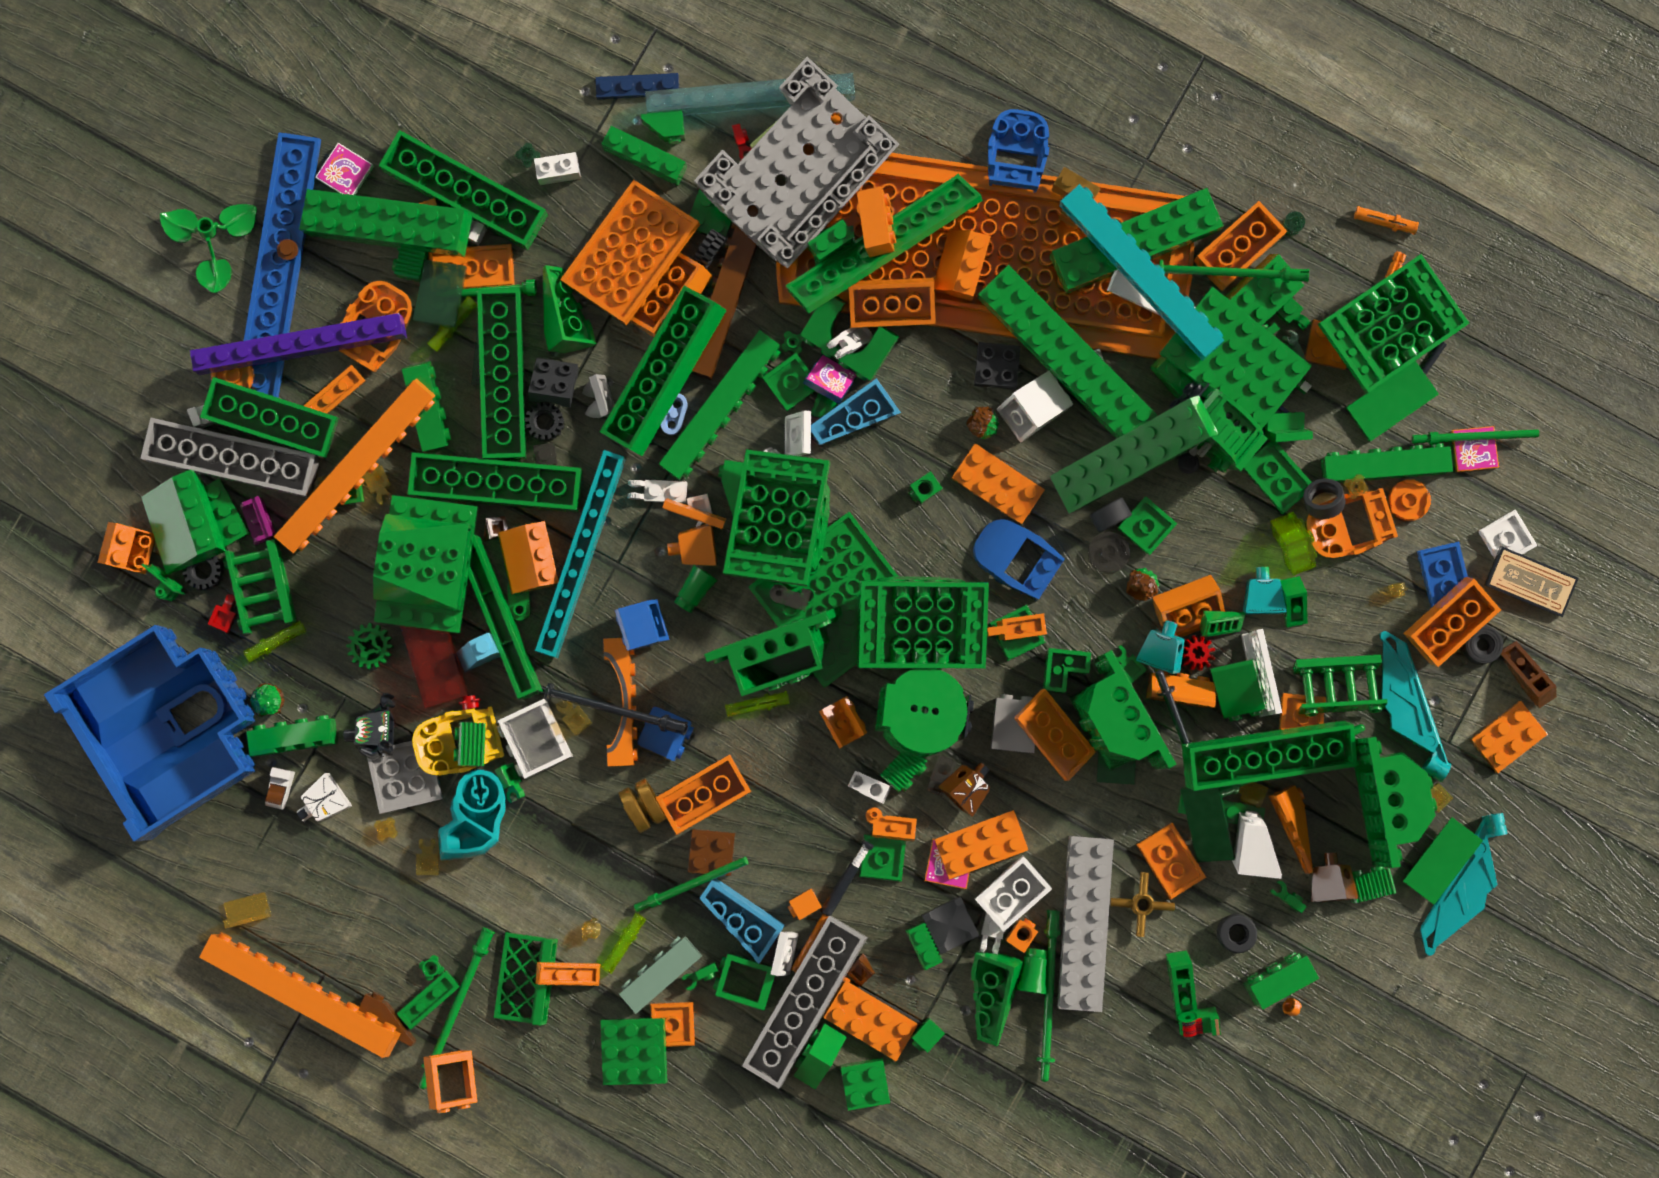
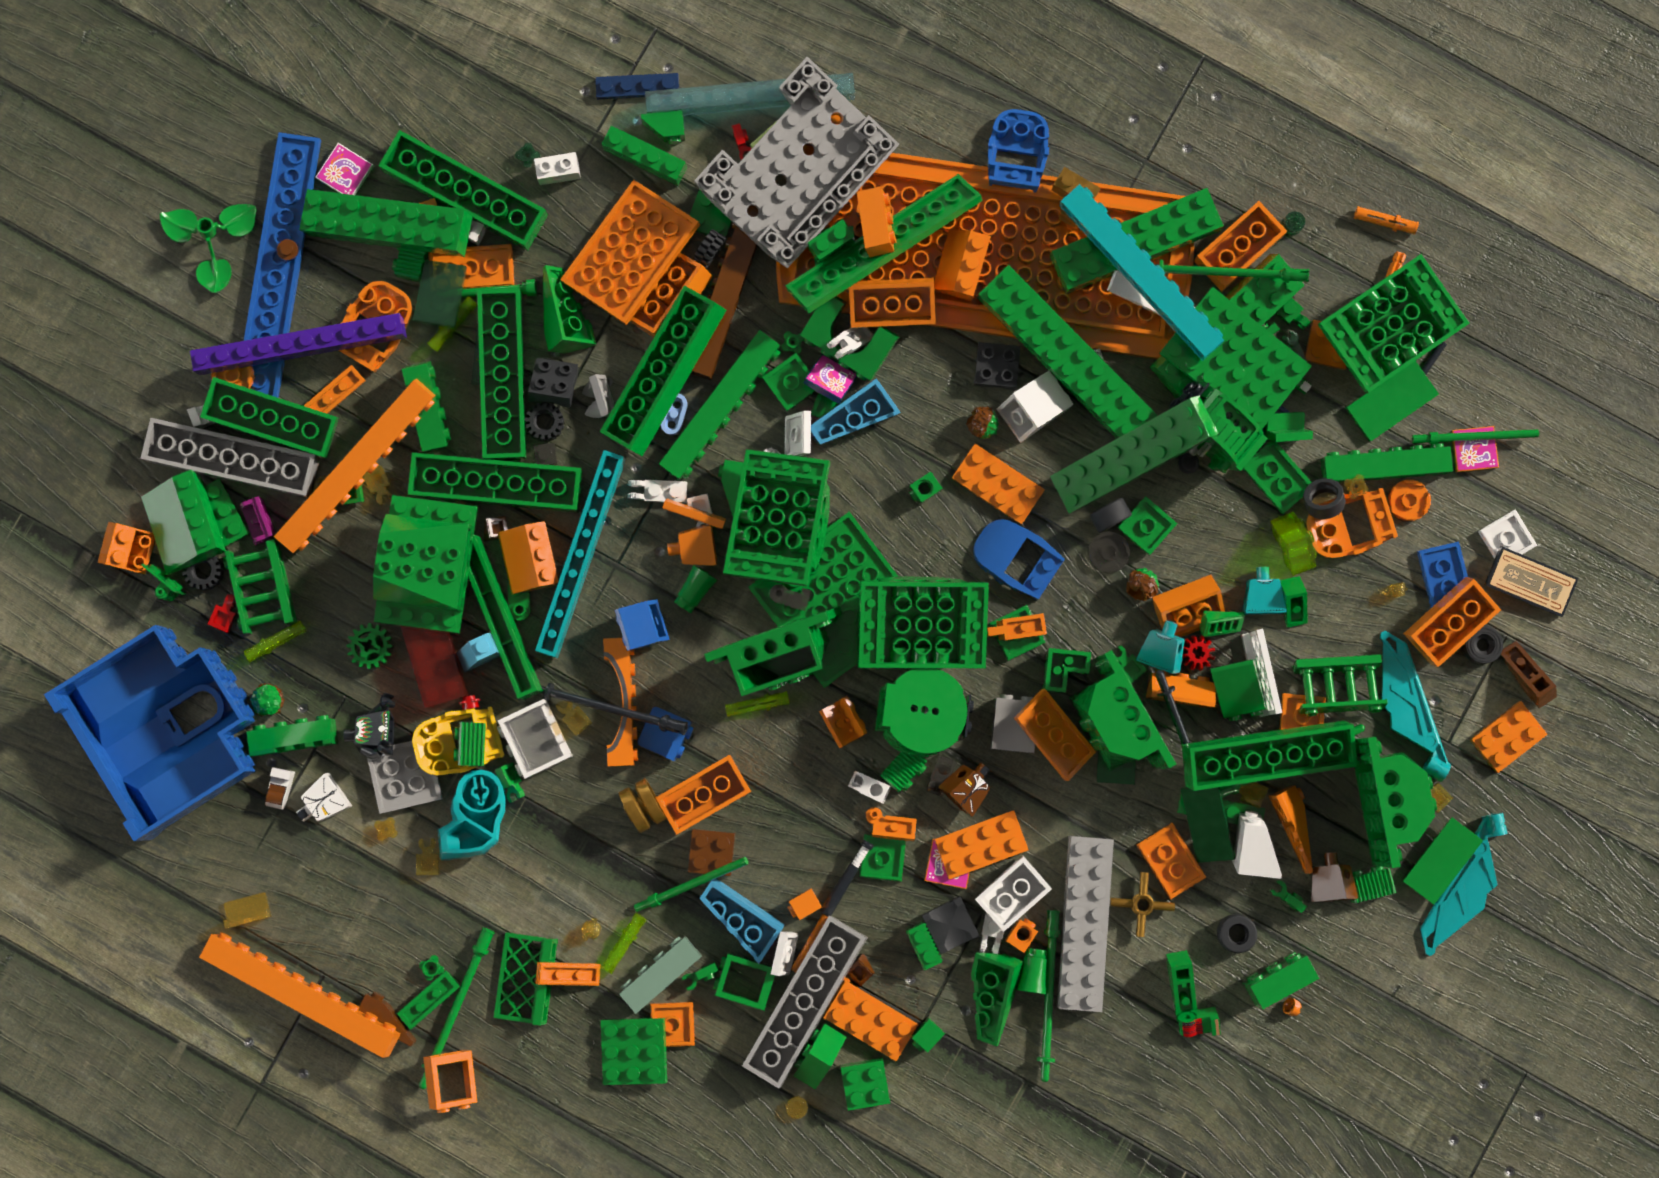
none -> clear yellow tile [786,1096,808,1119]

